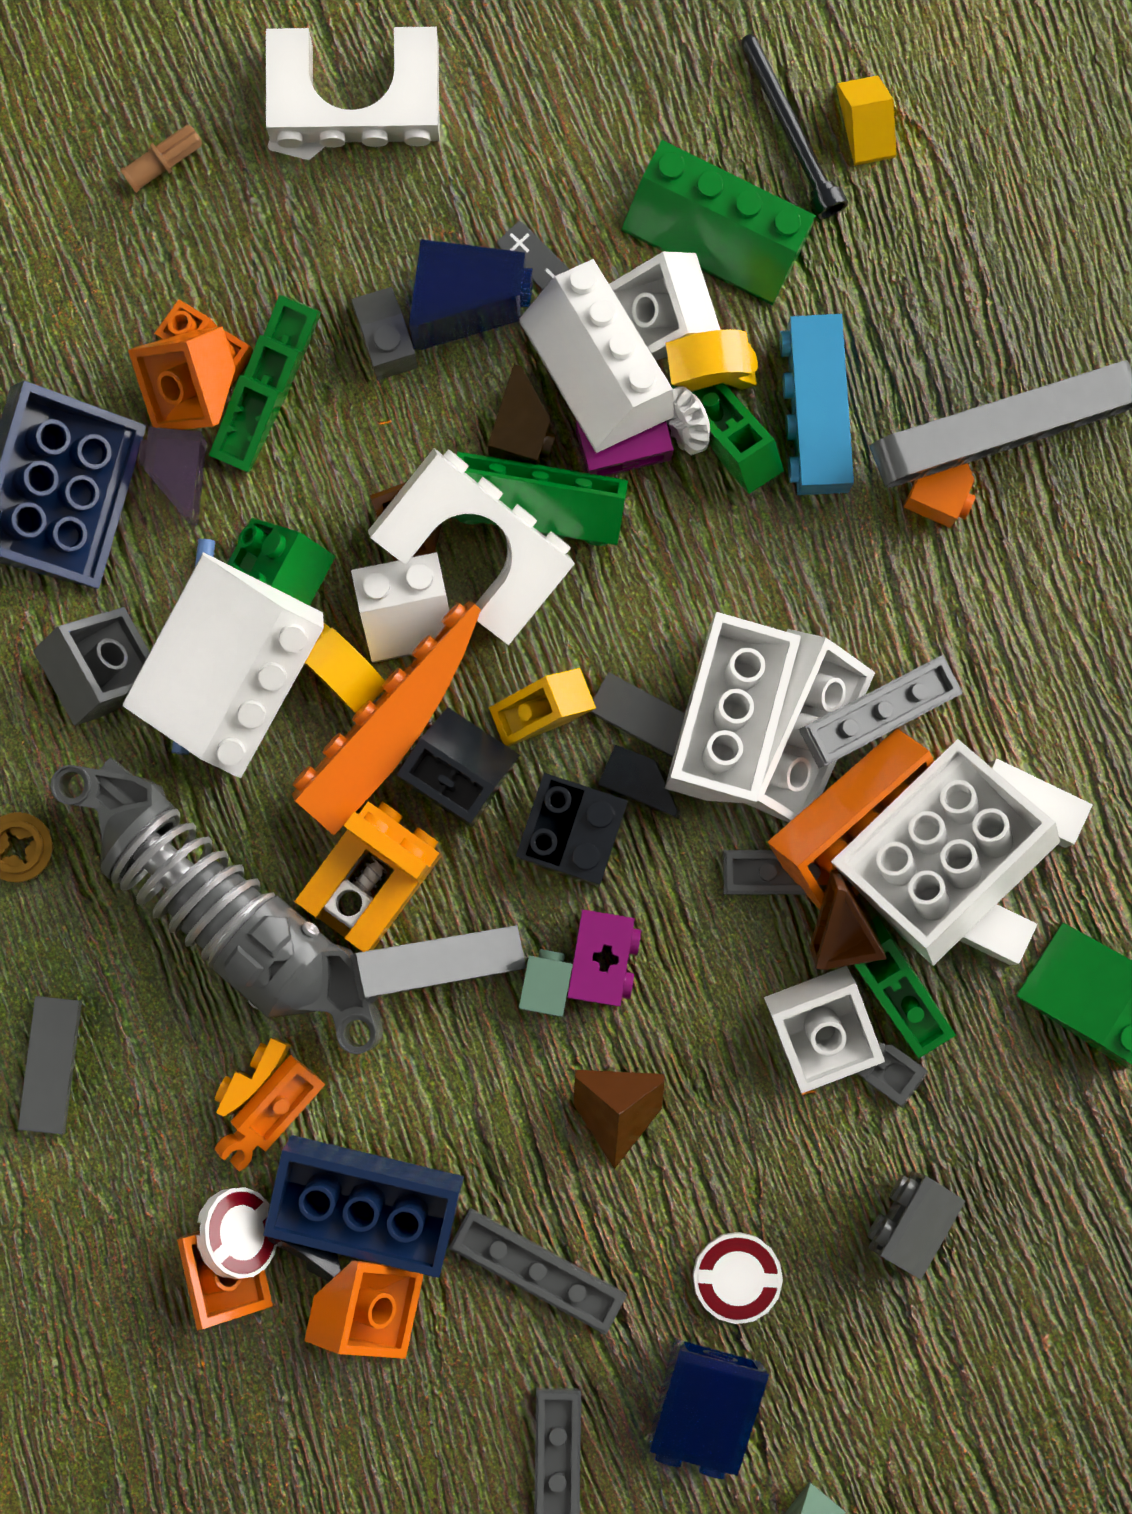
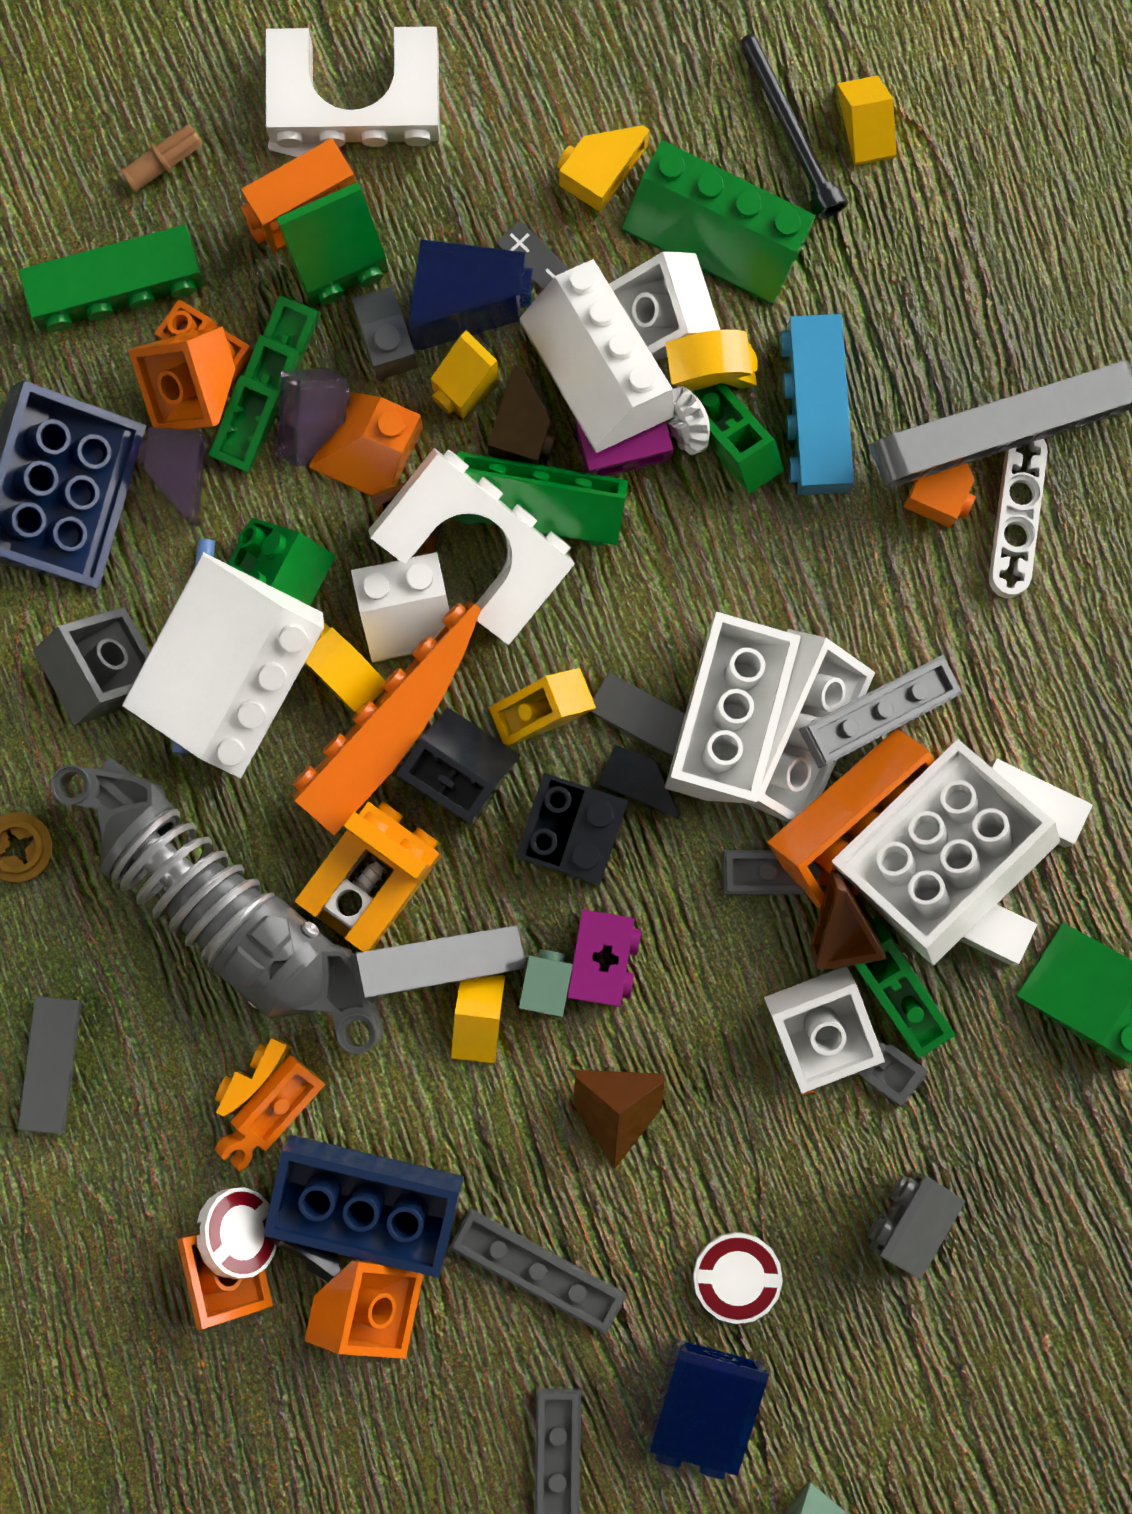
none -> green brick [18,224,205,332]
none -> orange window [240,138,356,254]
none -> green slope [276,182,389,306]
none -> slope [278,368,350,467]
none -> orange slope [309,391,423,496]
none -> yellow slope [431,330,499,420]
none -> yellow slope [451,975,505,1063]
none -> yellow slope [557,125,650,213]
none -> white beam [989,439,1048,598]

